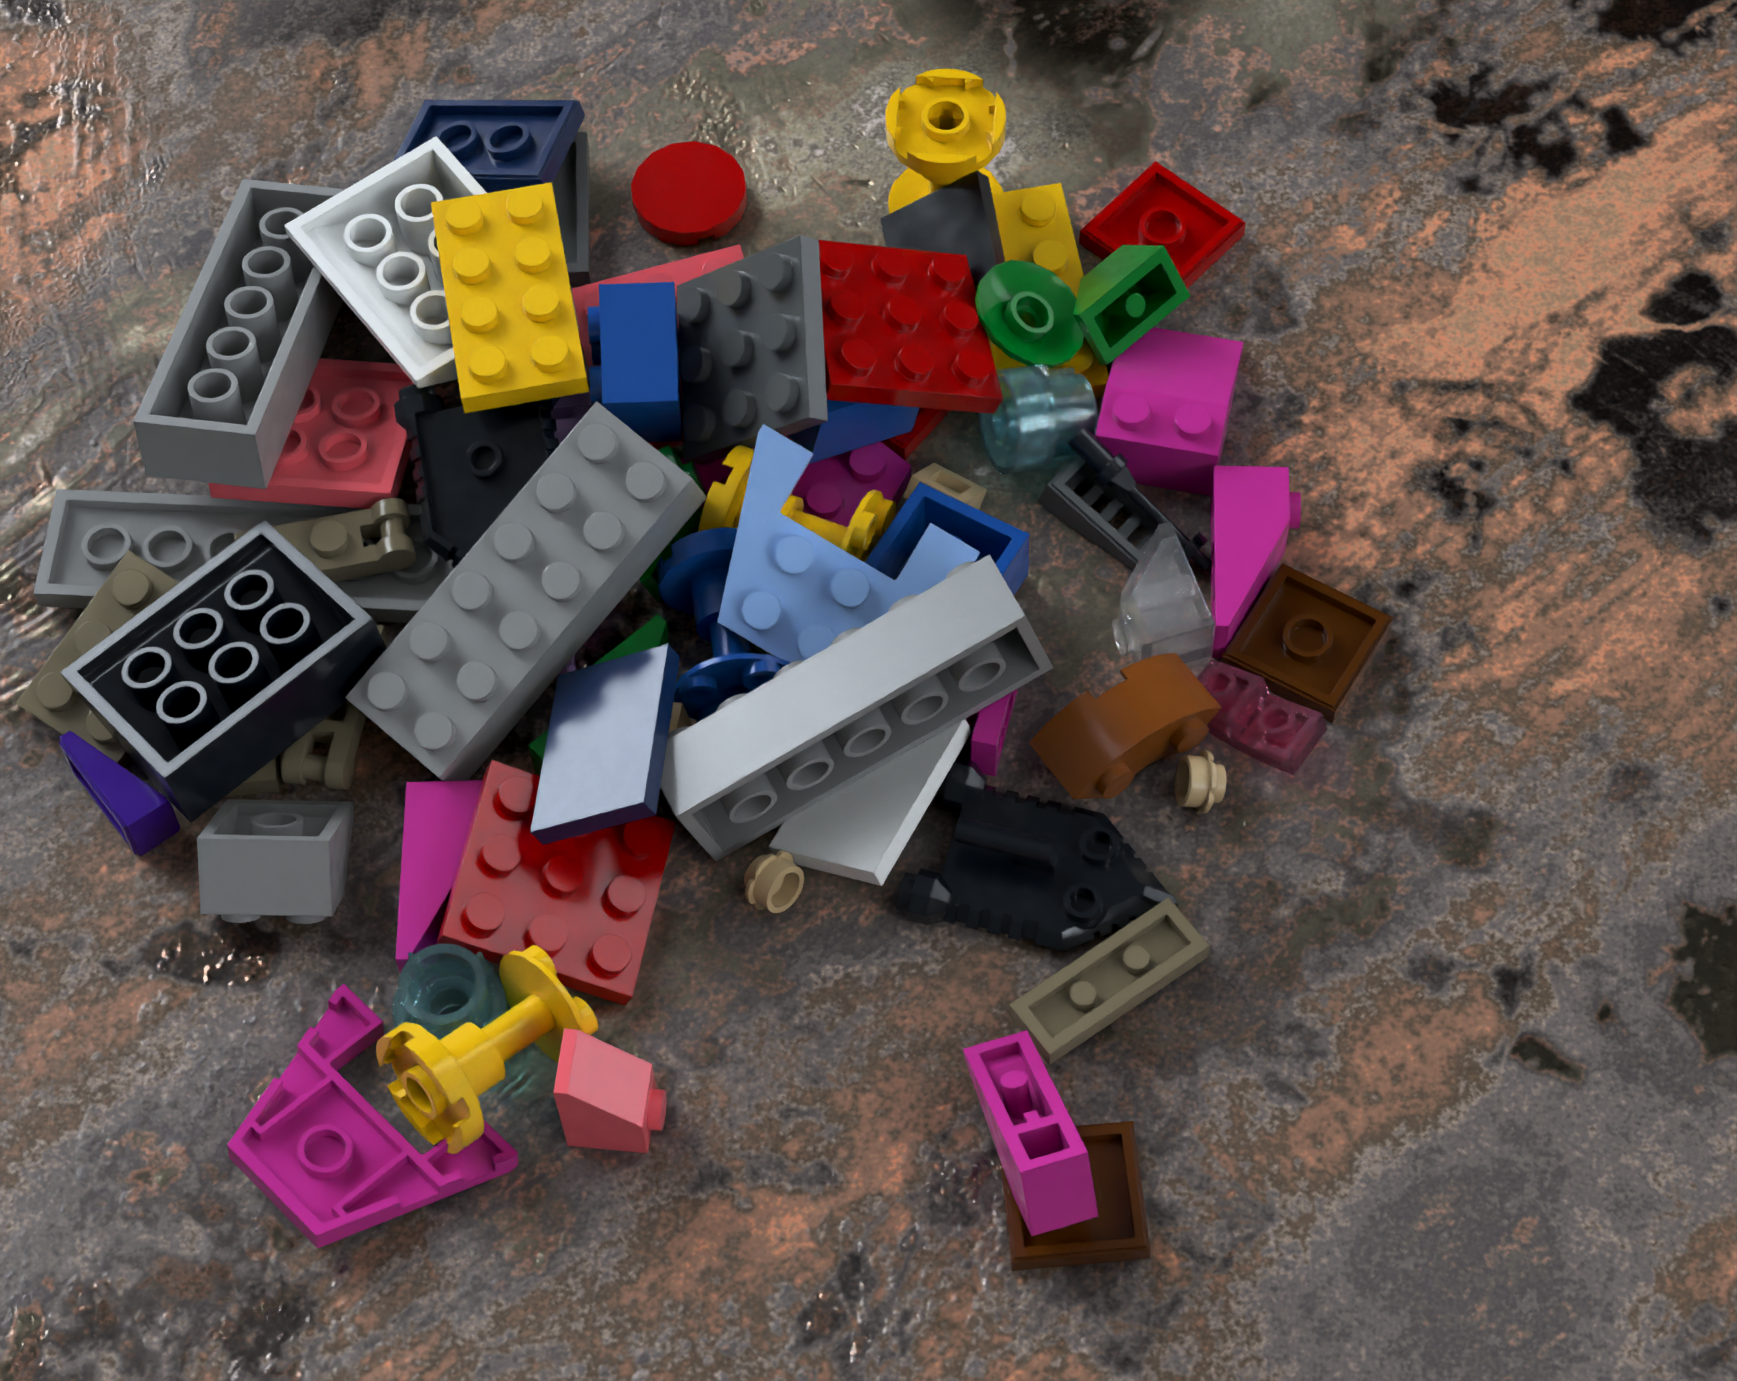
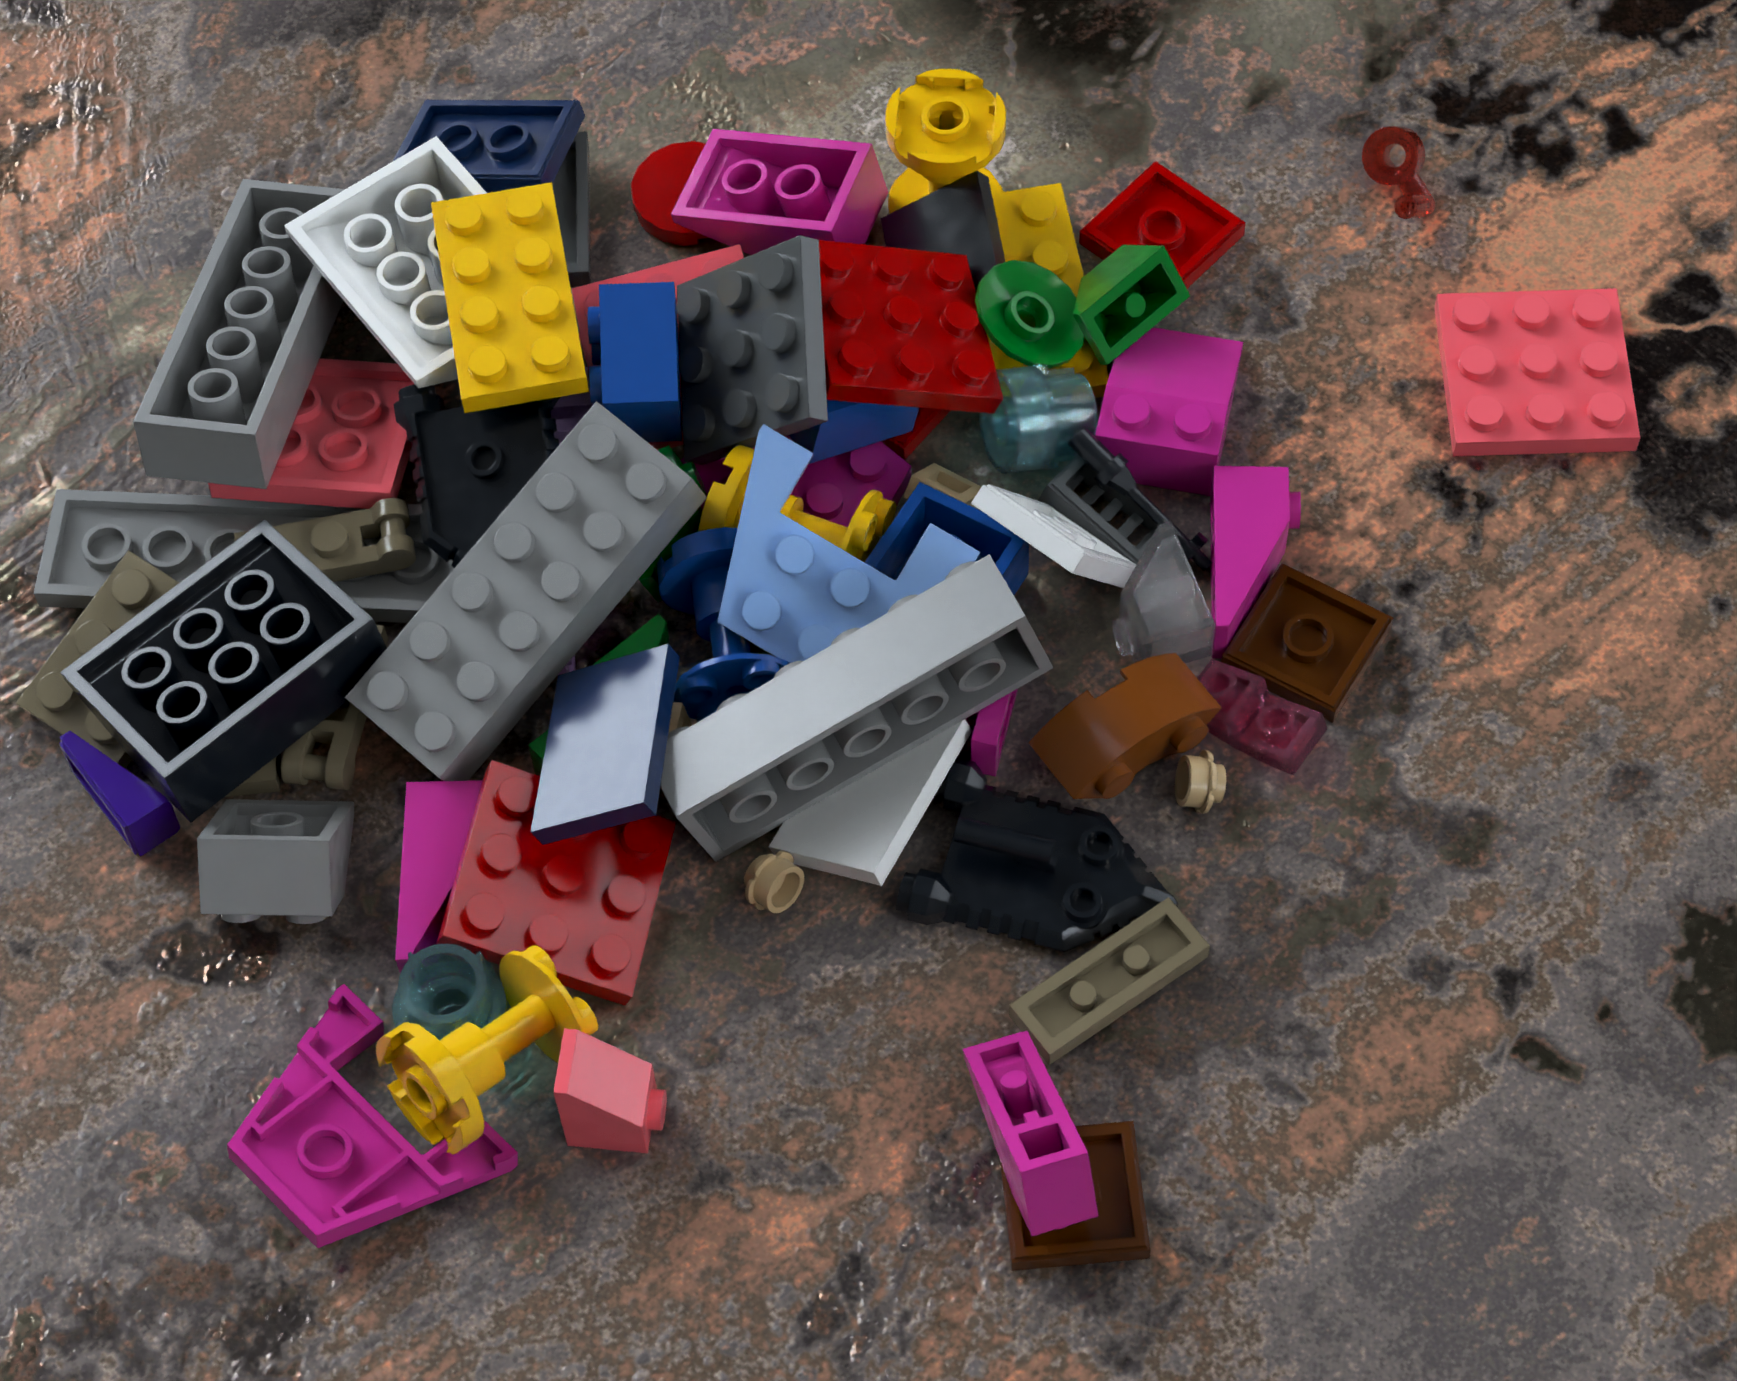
none -> dark pink slope [671,129,888,255]
none -> white tile [971,484,1142,590]
none -> clear red plate [1362,126,1435,219]
none -> coral plate [1434,288,1640,457]

